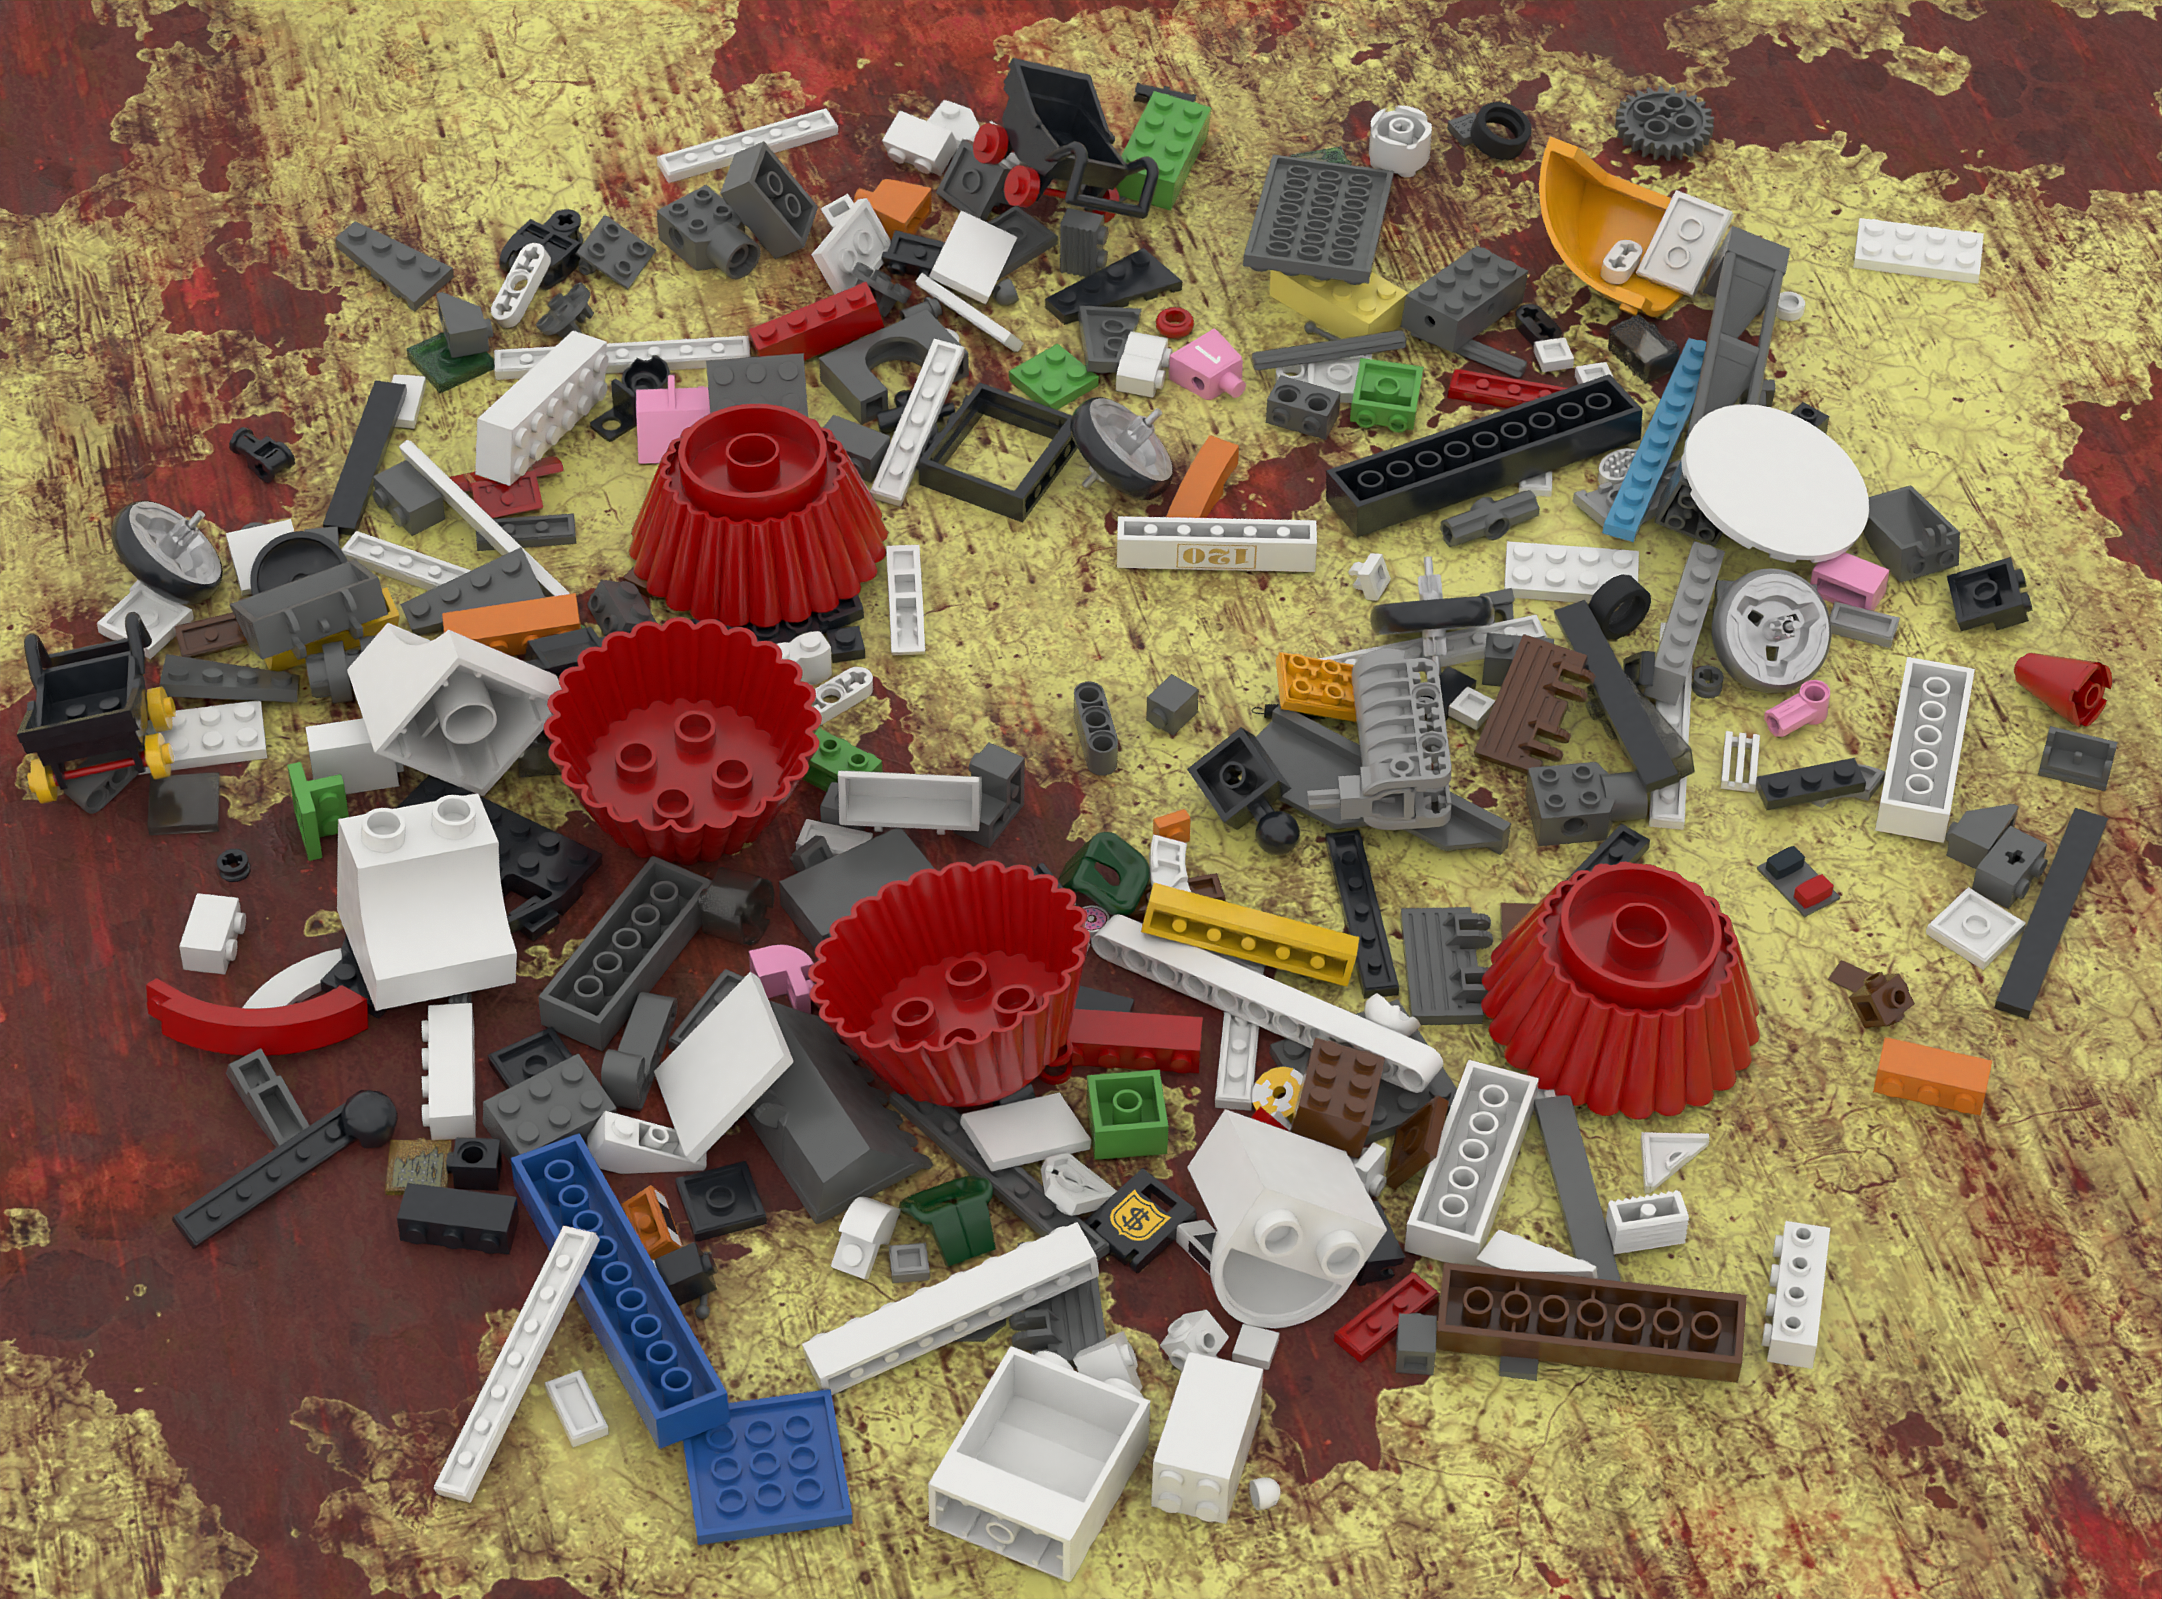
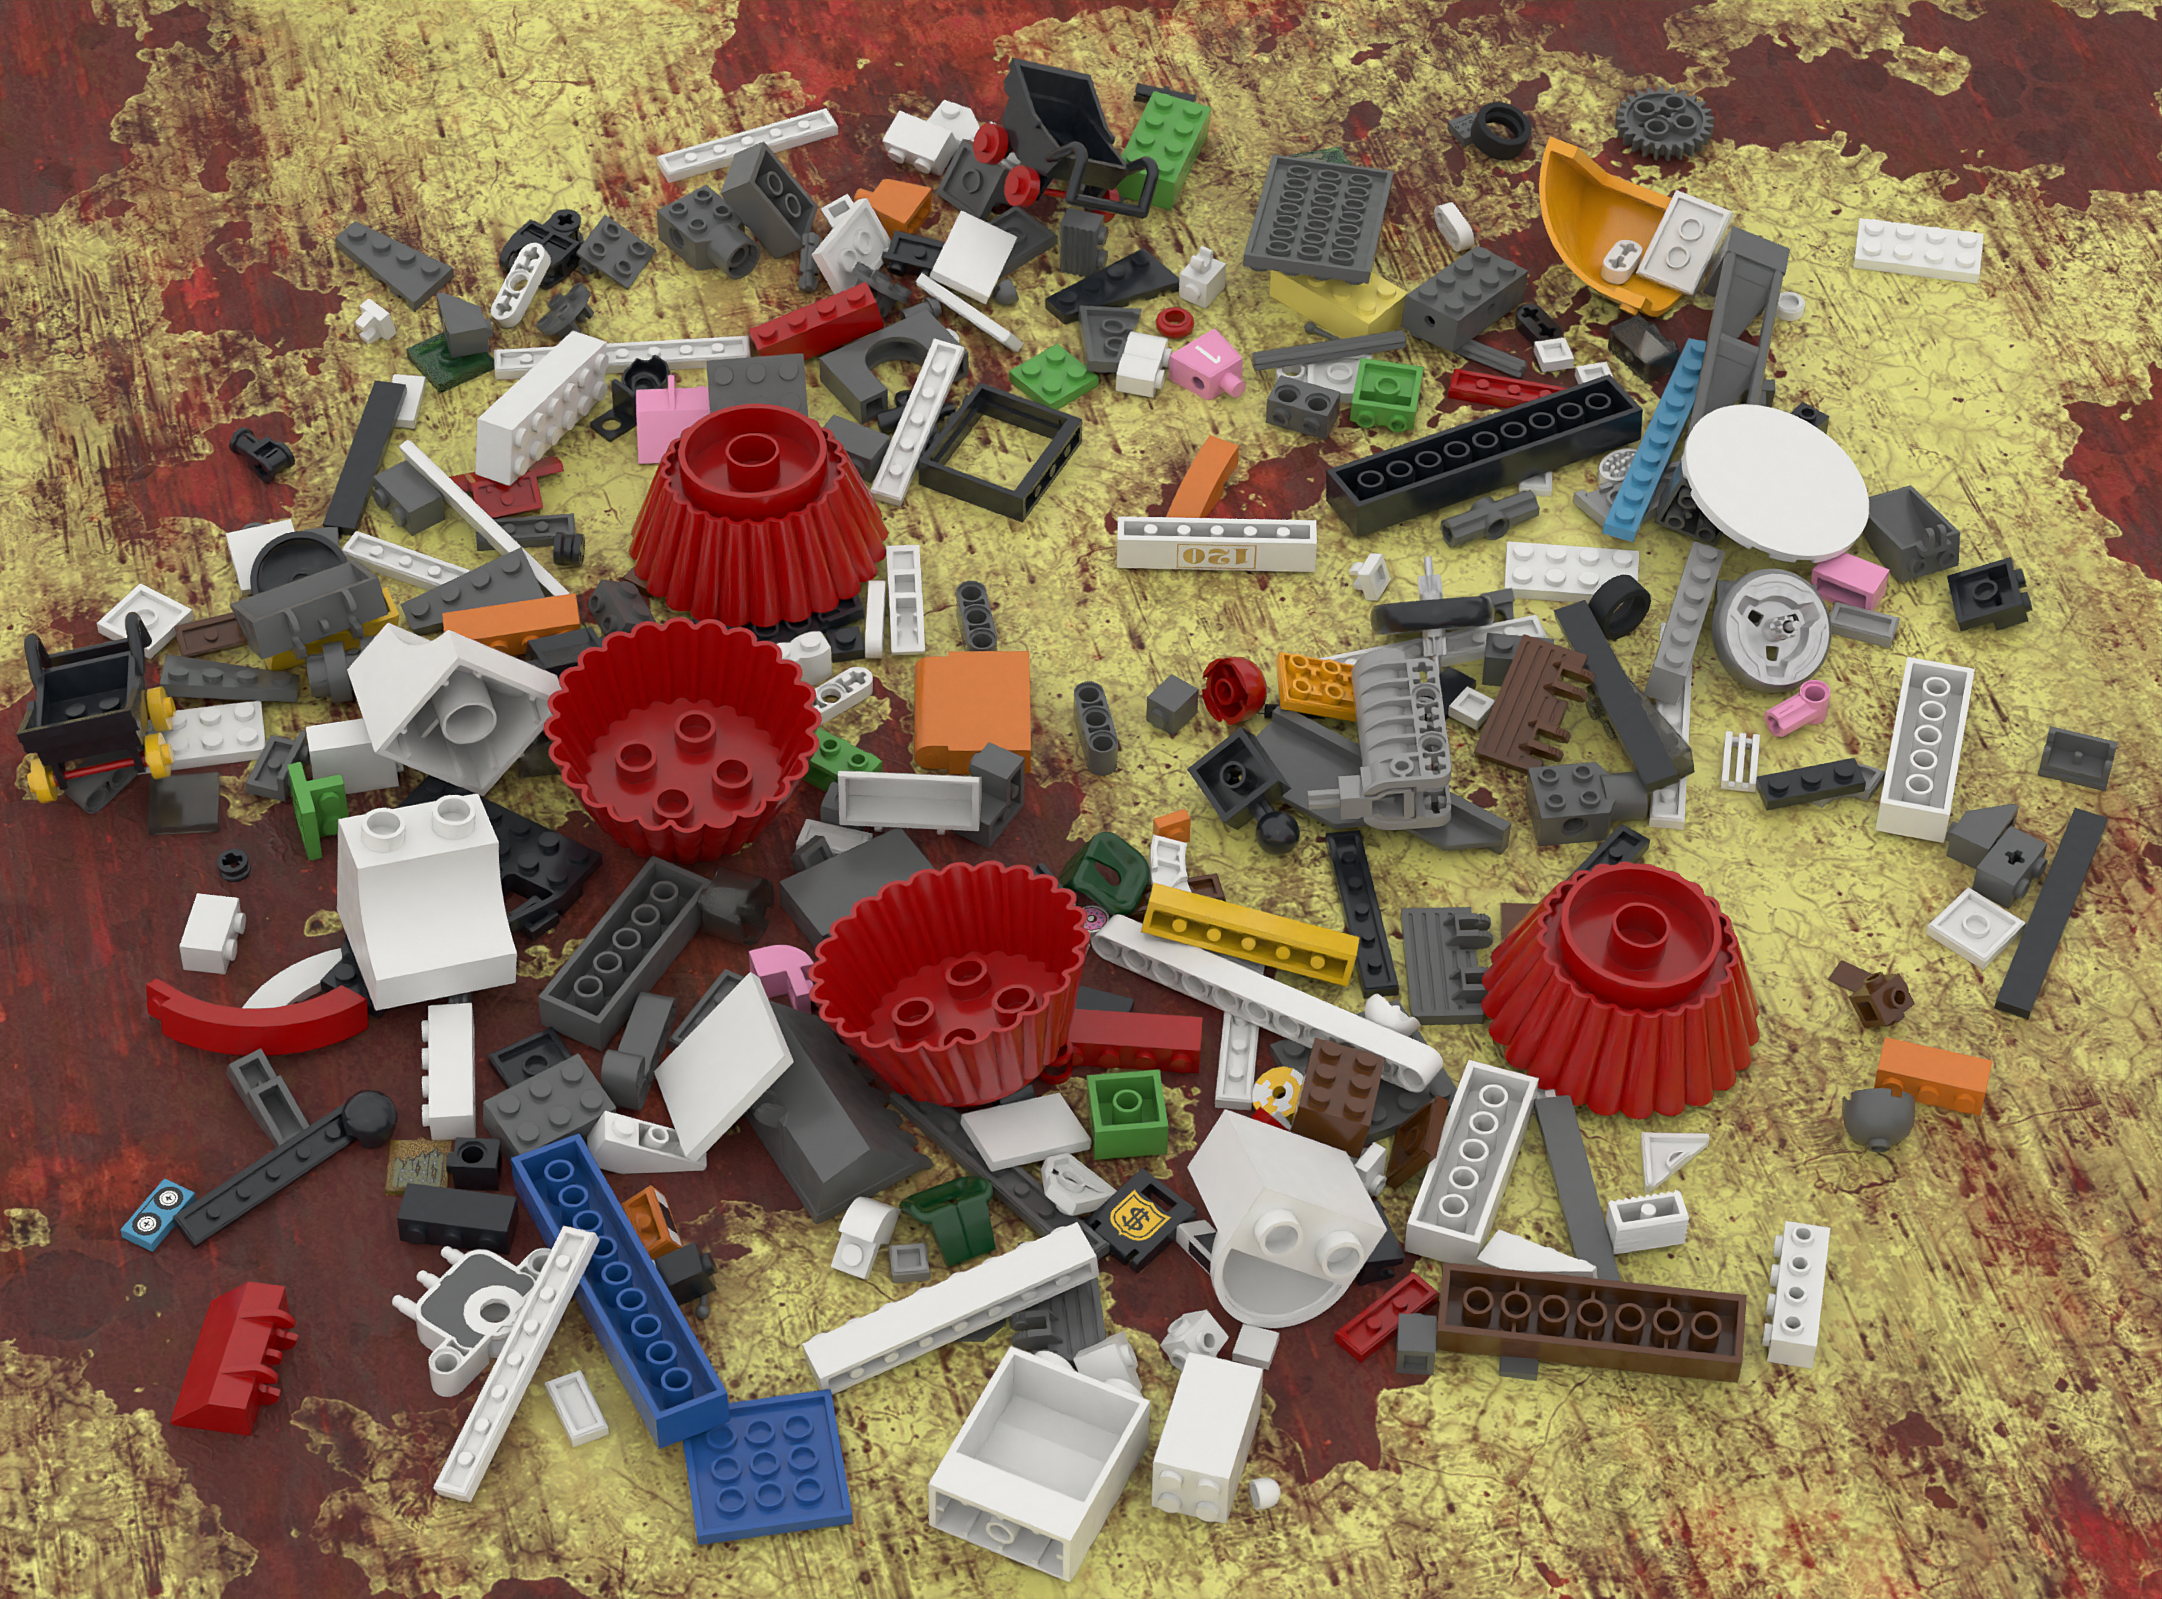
wheel [111,500,223,605] -> none
black tile [675,1161,767,1242] -> none
wheel [1070,397,1173,500] -> none
white brick [1369,106,1432,178] -> none
black tile [1623,651,1655,692] -> none
dark grey bush [1692,665,1724,699] -> none
piece [1757,846,1840,918] -> none
red cone [2014,653,2112,727] -> none
none -> tile [121,1178,196,1252]
none -> red piece [170,1282,298,1436]
none -> dark grey bracket [246,730,311,802]
none -> white tile [355,298,397,344]
none -> white piece [392,1246,552,1397]
none -> black wheel [553,532,585,566]
none -> dark grey axle [798,232,820,293]
none -> white beam [865,580,886,659]
none -> orange piece [914,651,1031,774]
none -> dark grey beam [956,580,997,651]
none -> white brick [1179,246,1226,308]
none -> red cylinder [1202,656,1267,725]
none -> white beam [1434,202,1474,252]
none -> dark grey cylinder [1842,1088,1915,1152]

